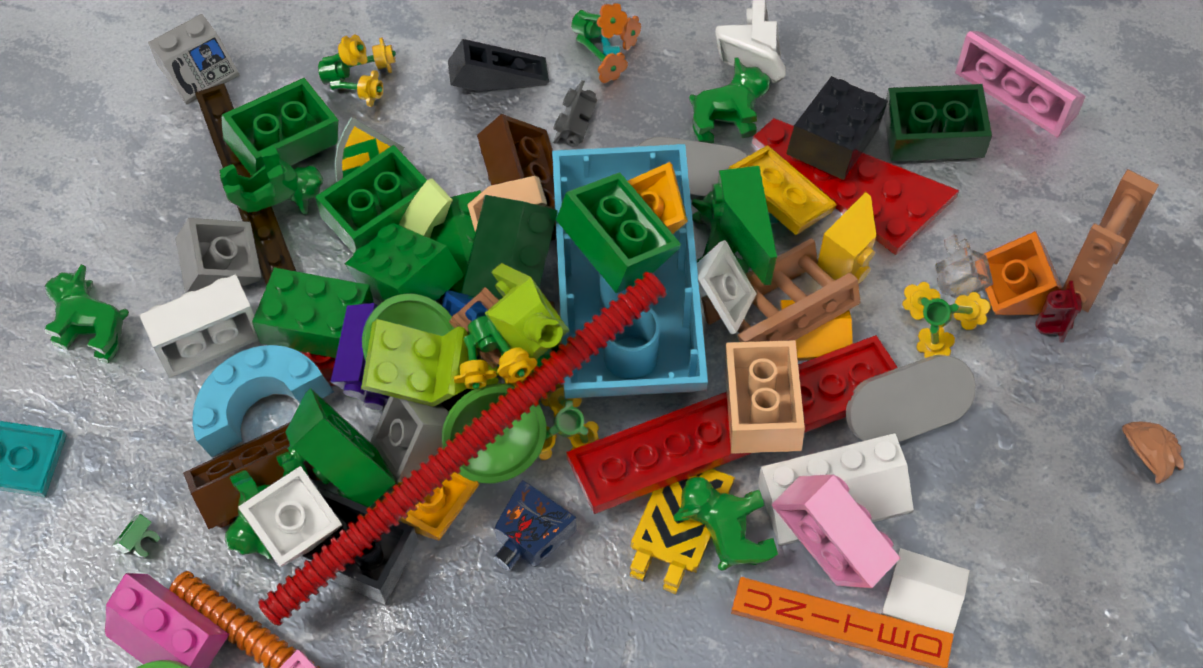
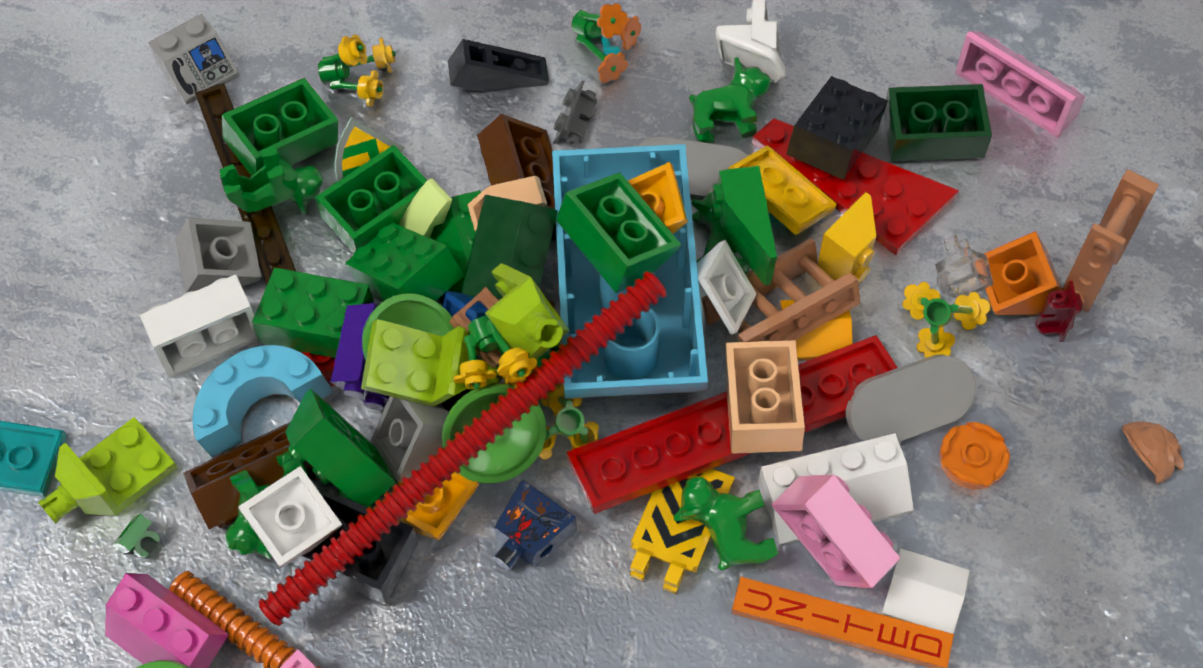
green animal [44,264,129,363] -> none
none -> lime plate [38,417,178,524]
none -> orange tile [938,422,1010,490]

